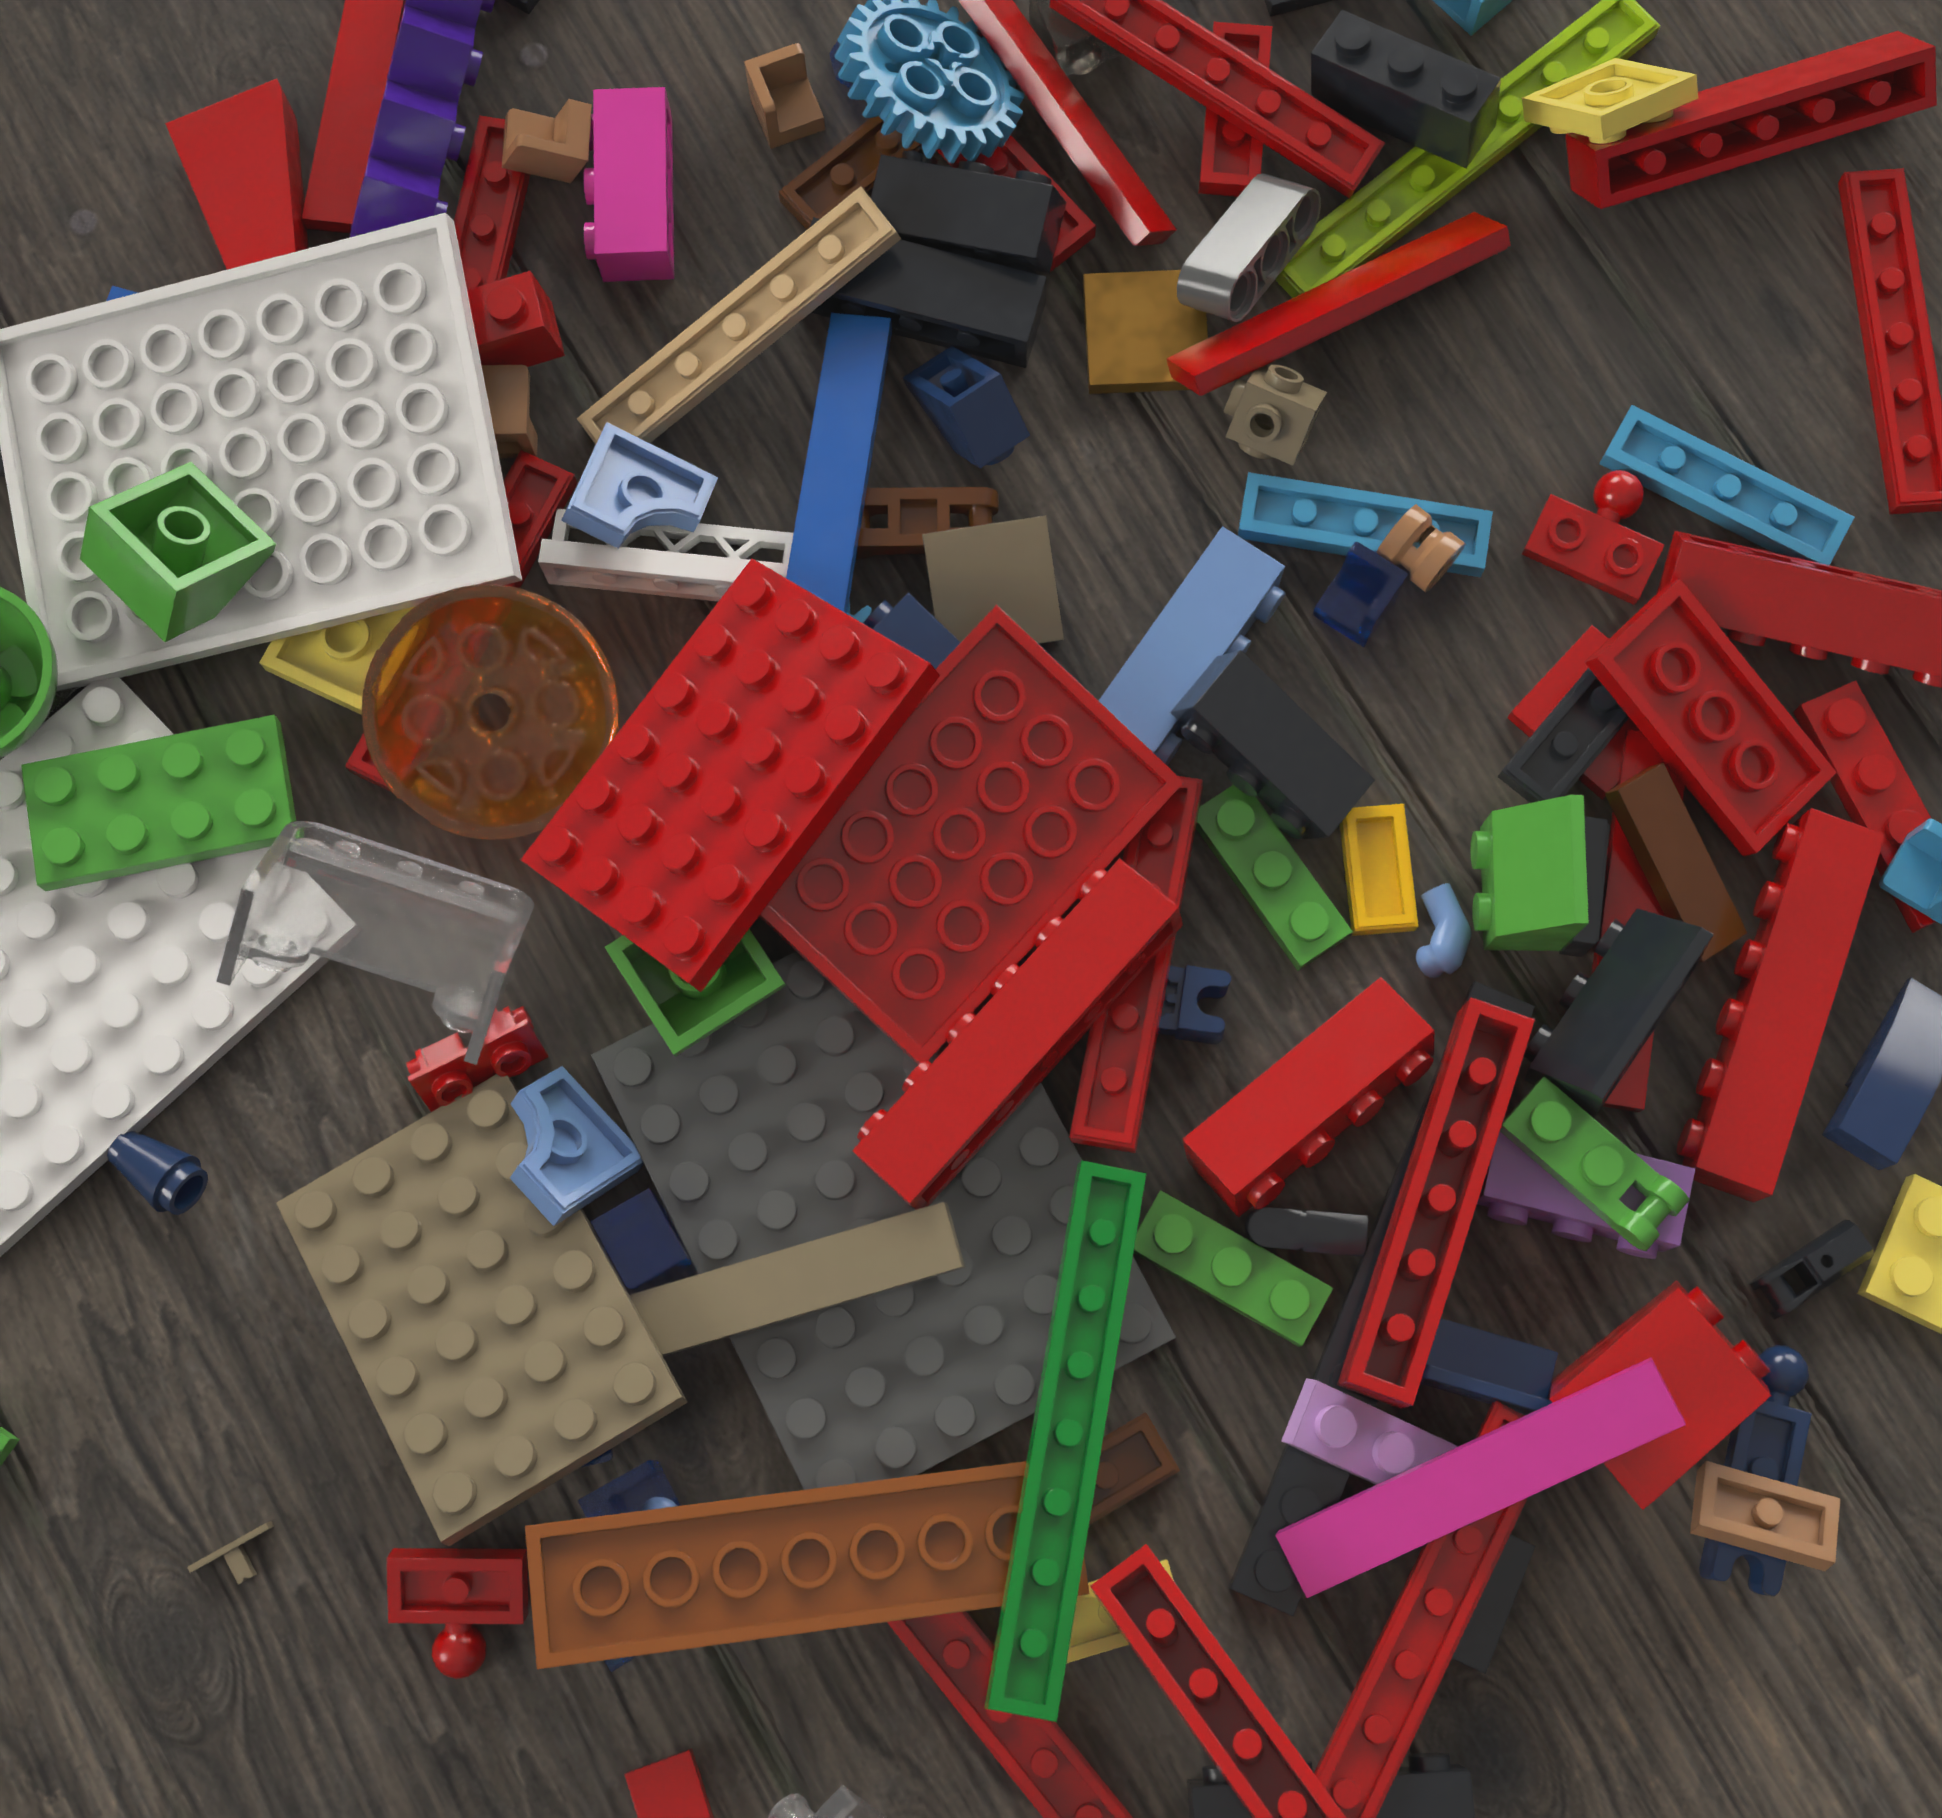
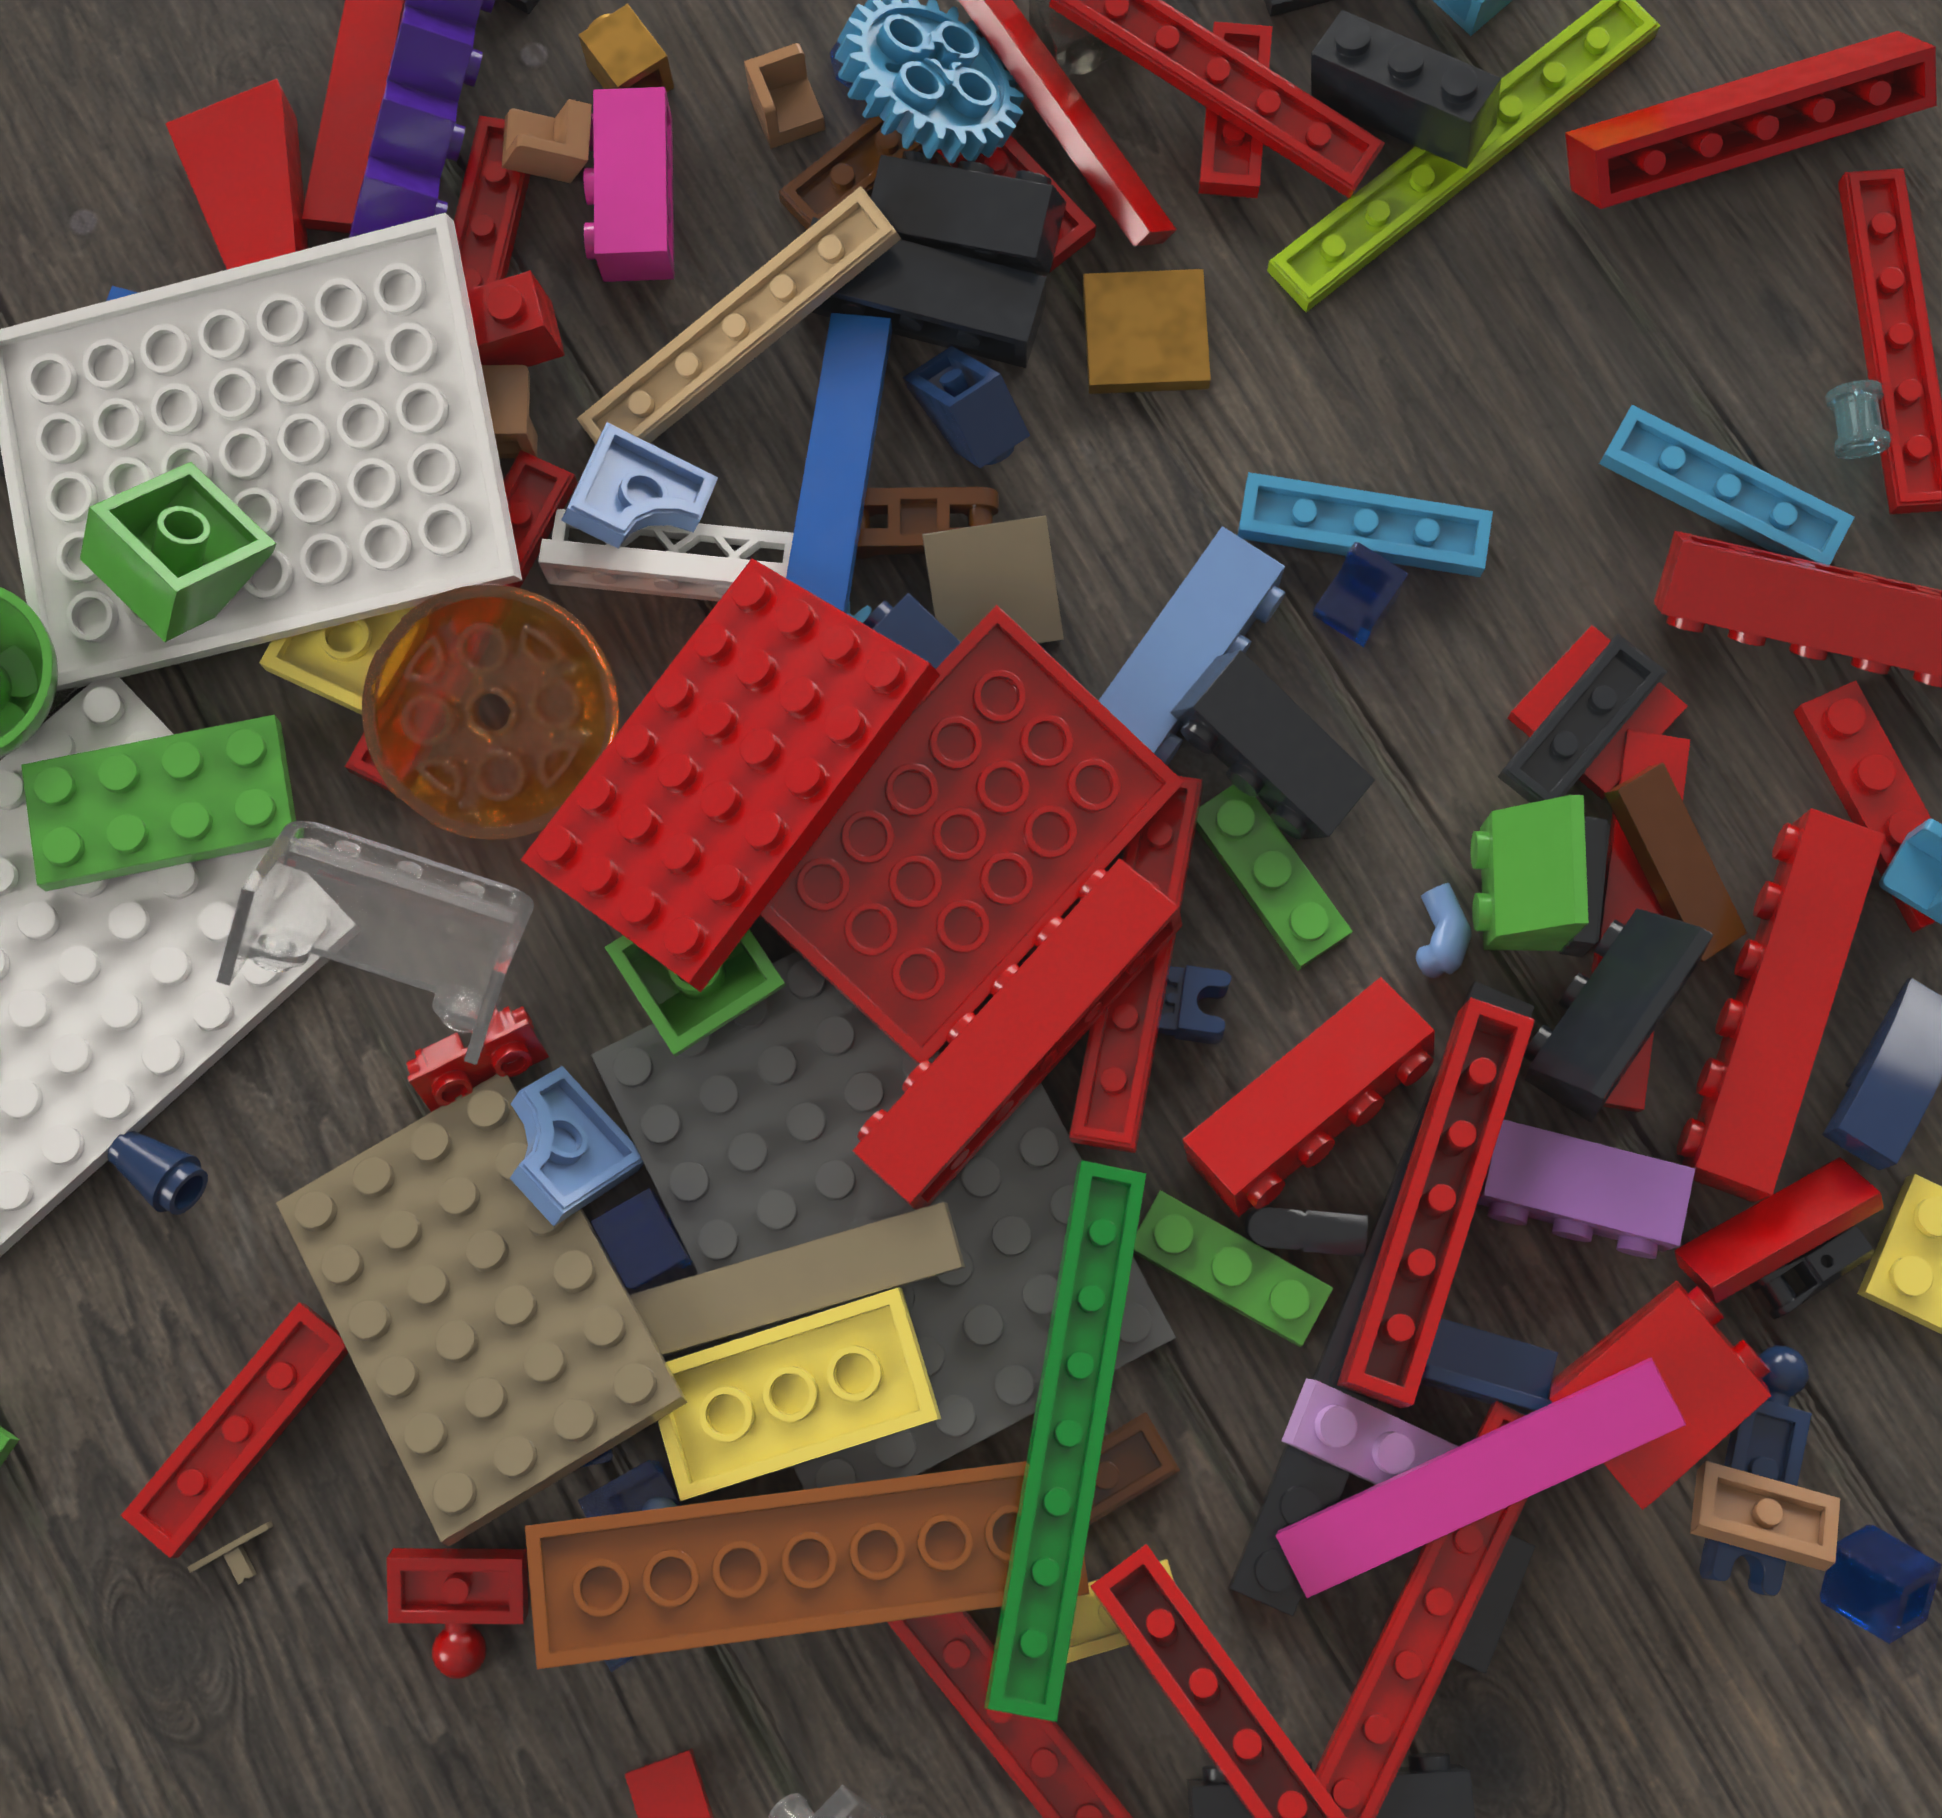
red tile [1166,212,1511,396] -> none
dark grey beam [1177,173,1321,322] -> none
dark tan brick [1224,365,1327,465] -> none
yellow tile [1339,804,1418,936] -> none
medium nougat wheel [1376,504,1466,592] -> none
bright green plate [1500,1076,1689,1251] -> none
light yellow plate [1522,58,1698,144] -> none
red plate [1522,470,1665,605] -> none
red plate [1584,579,1837,856] -> none
none -> red plate [120,1302,349,1558]
none -> pearl gold brick [578,4,674,93]
none -> light yellow plate [658,1287,941,1501]
none -> red tile [1674,1157,1884,1304]
none -> clear blue panel [1820,1525,1942,1644]
none -> clear light blue bush [1825,380,1891,459]

